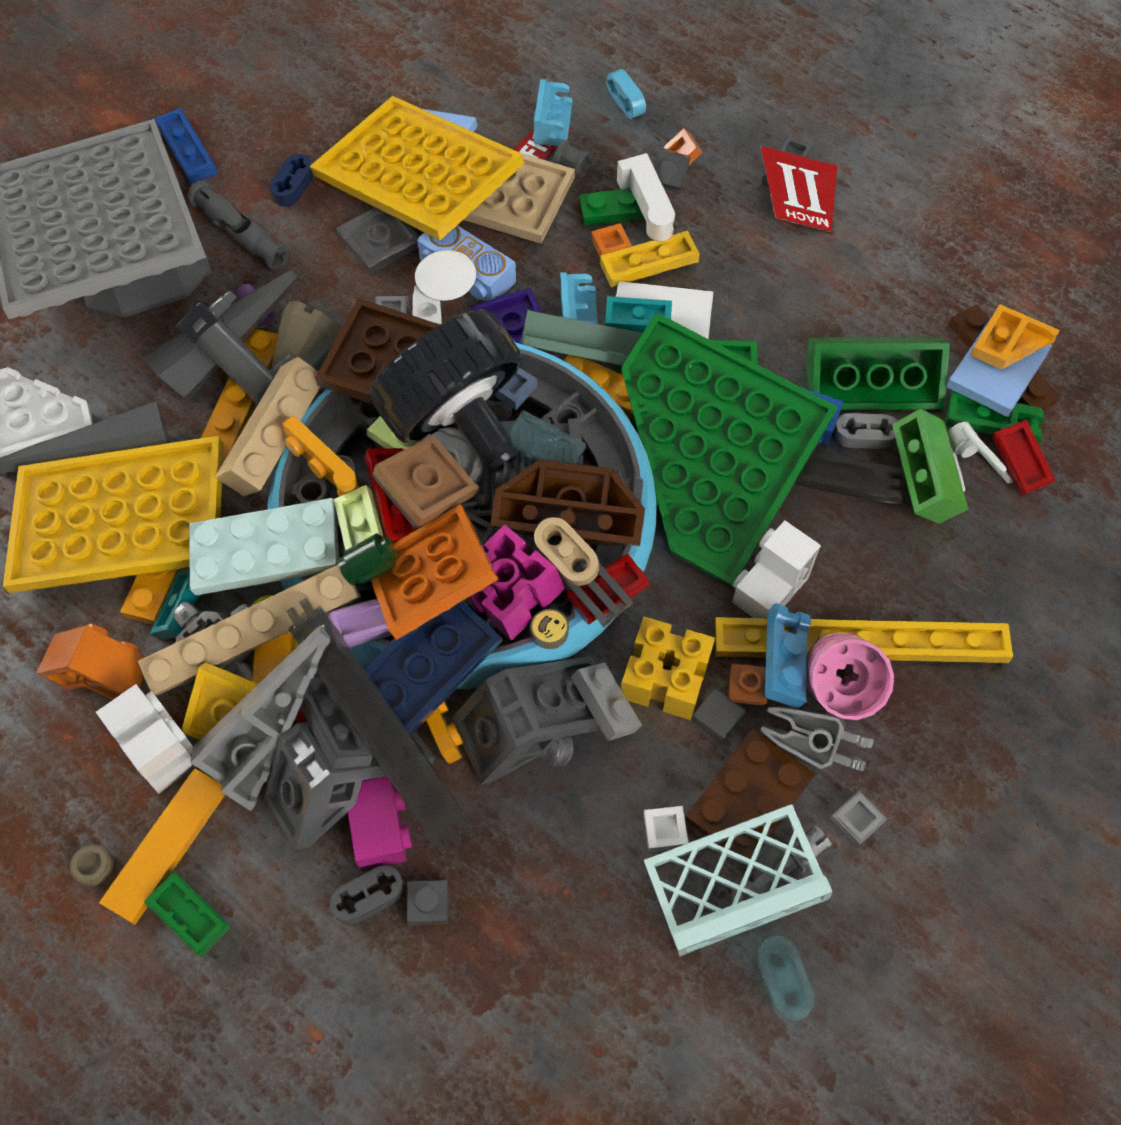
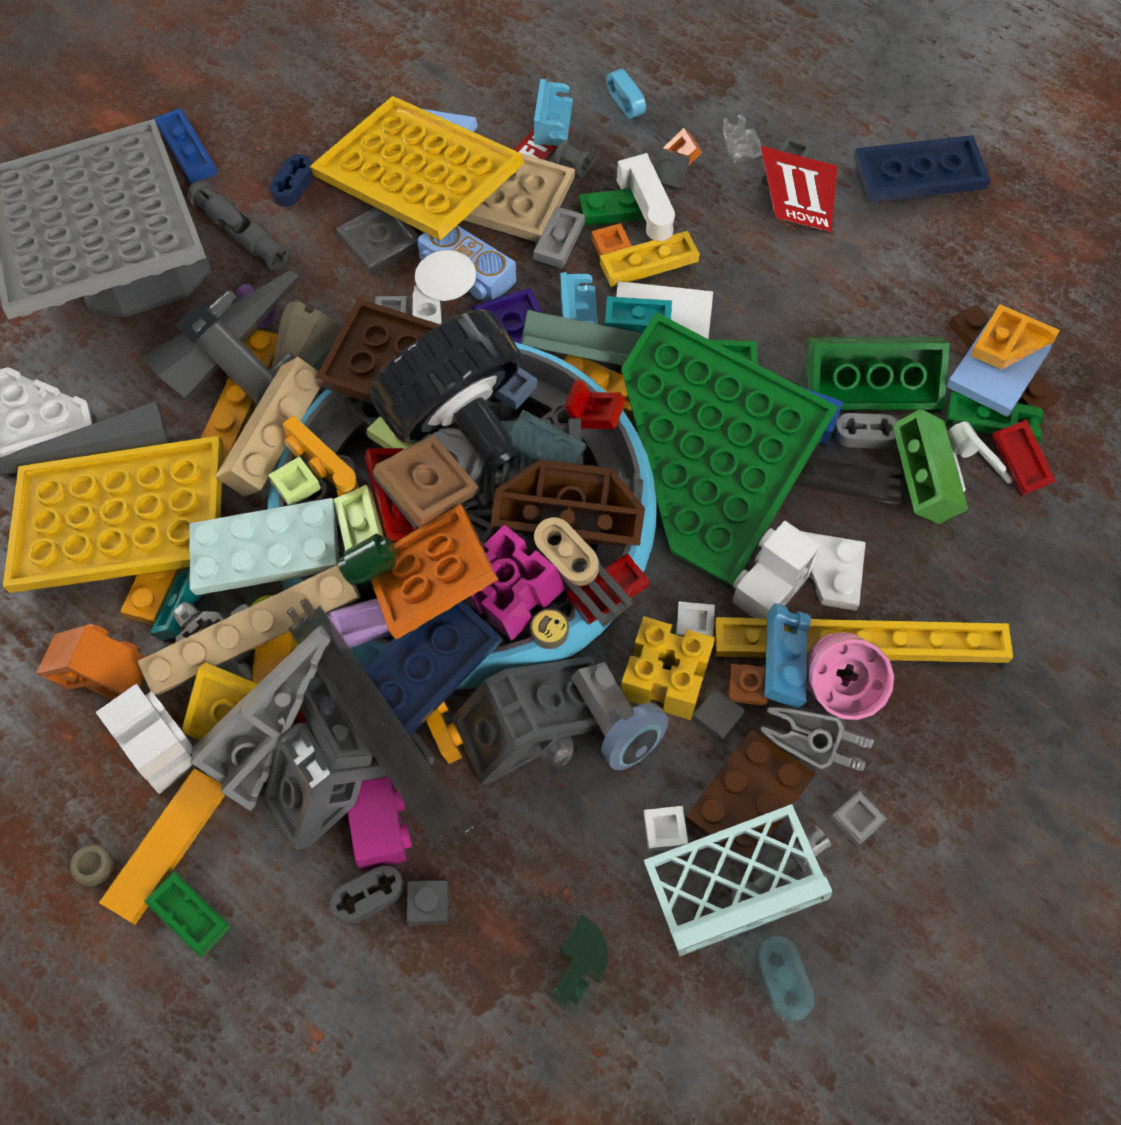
none -> yellowish green plate [268,456,321,506]
none -> light grey plate [533,206,585,269]
none -> clear green brick [551,915,608,1011]
none -> red bracket [564,380,626,429]
none -> sand blue tile [601,703,669,770]
none -> white tile [676,602,715,637]
none -> clear plate [722,115,763,165]
none -> white wing [801,531,866,611]
none -> dark blue plate [854,135,991,203]

